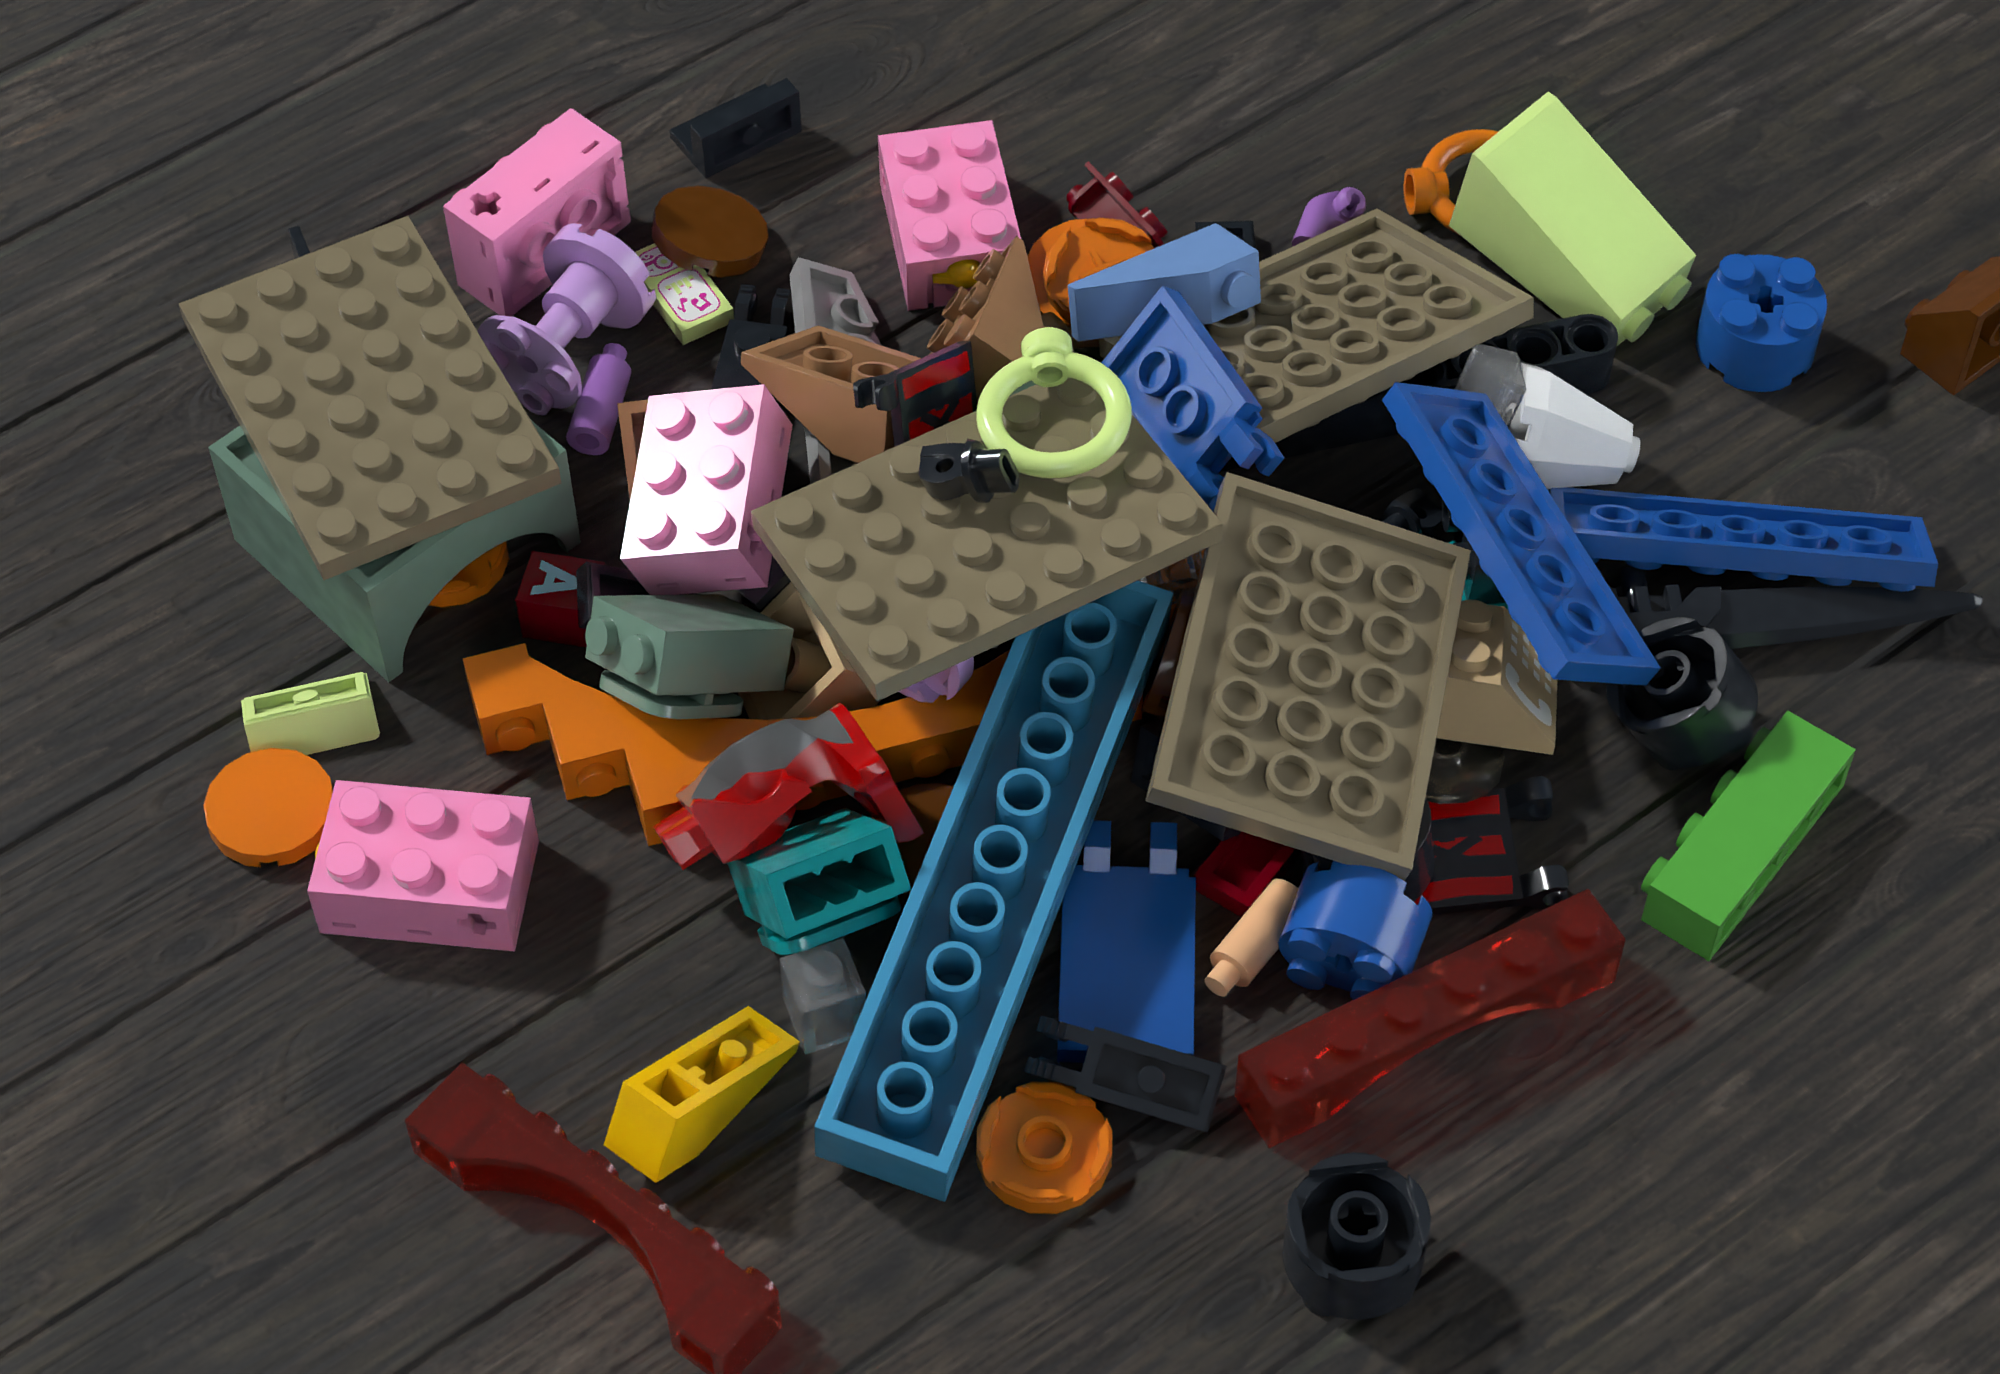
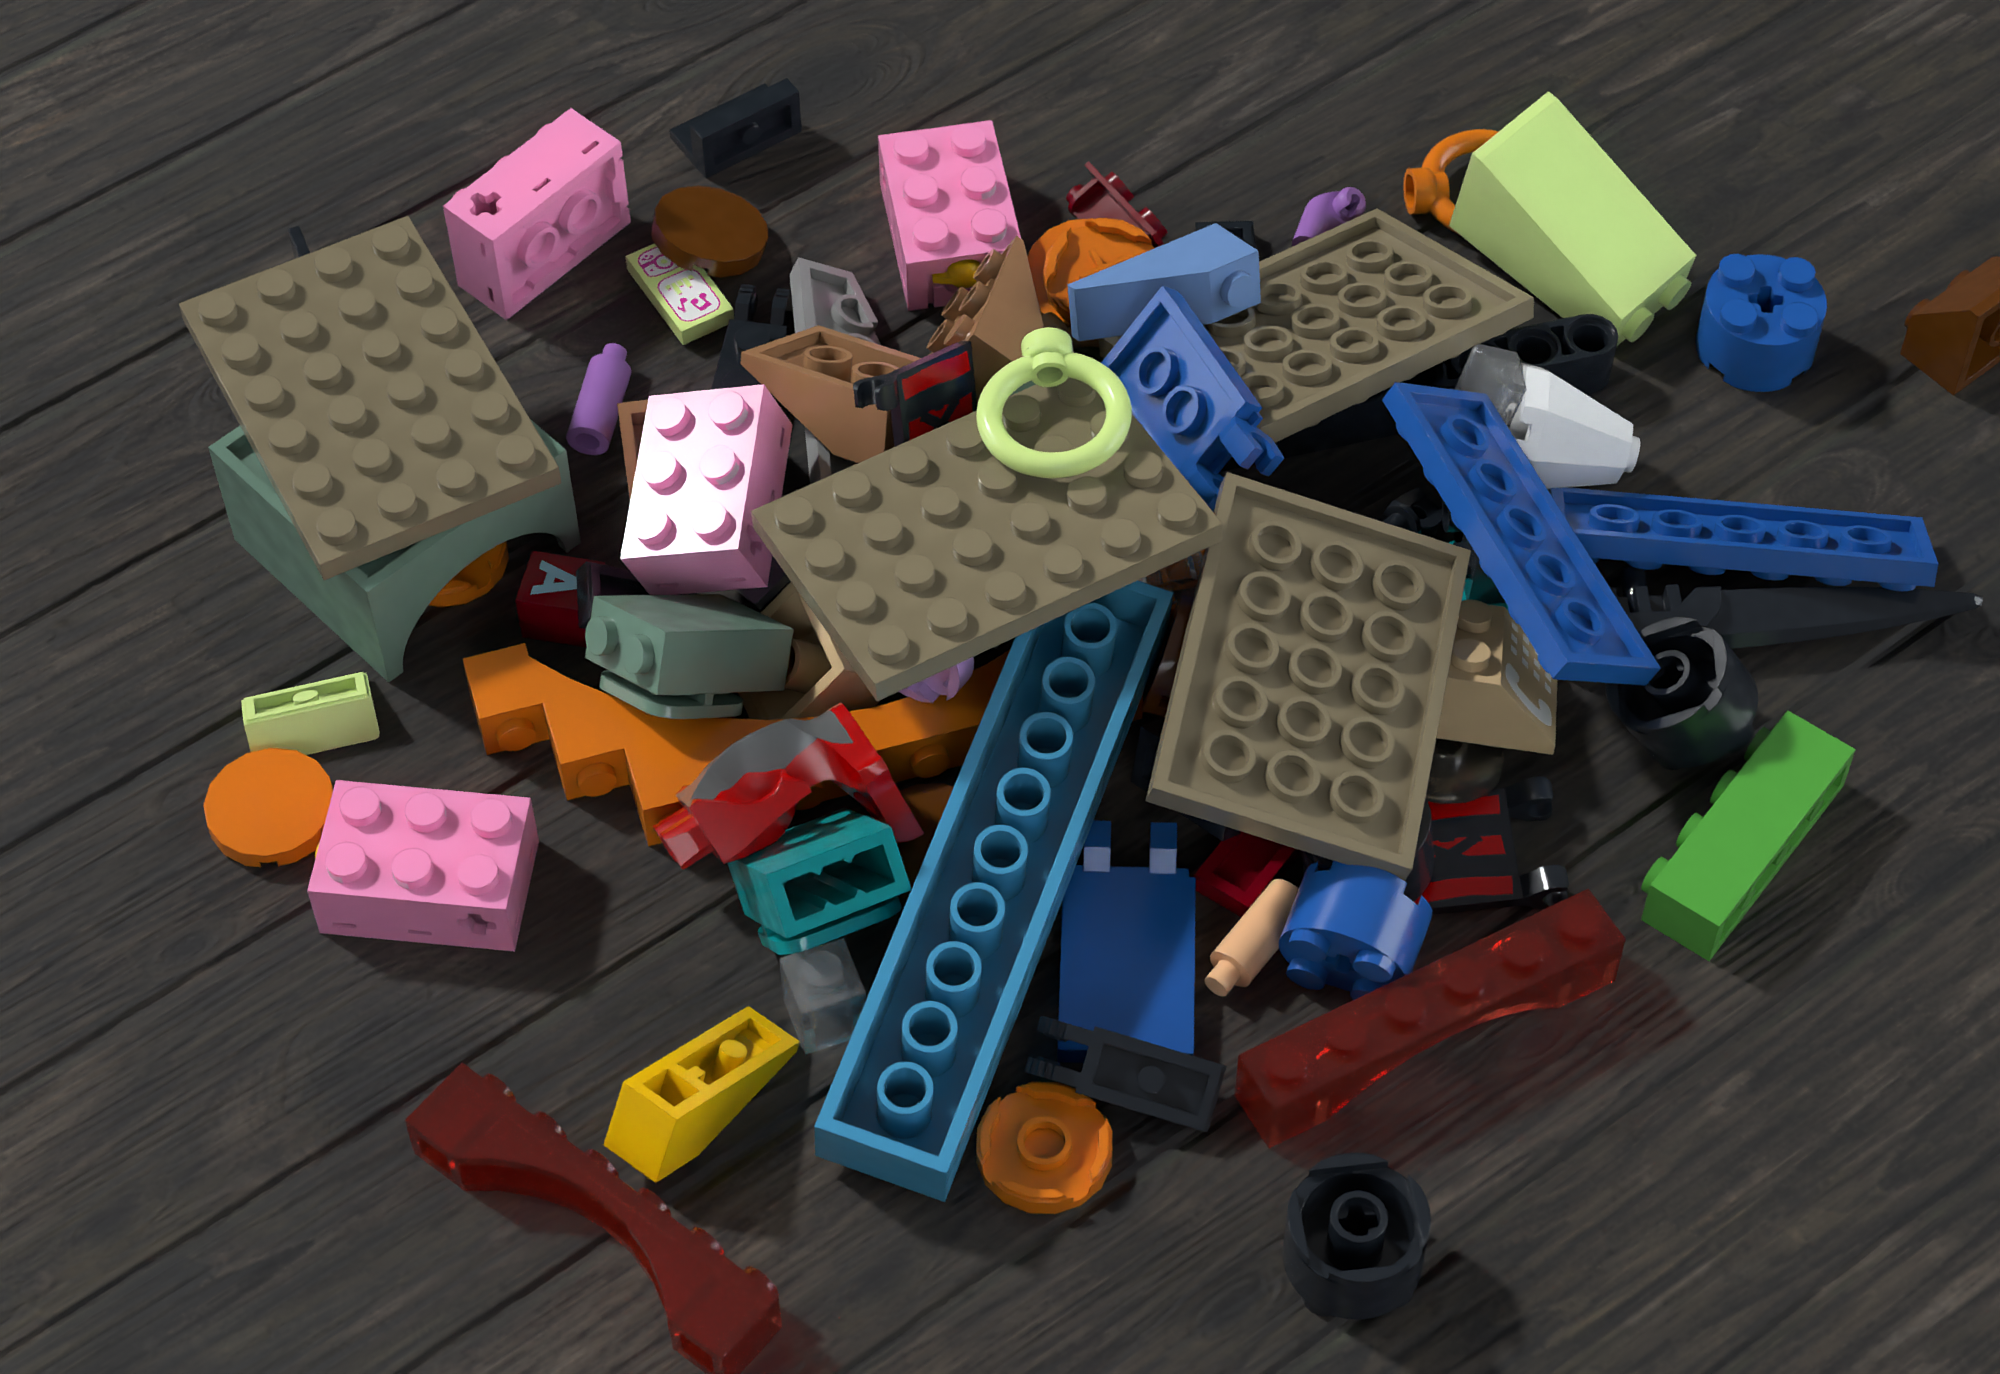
lavender piece [478,223,656,415] -> none
black piece [918,439,1019,503] -> none

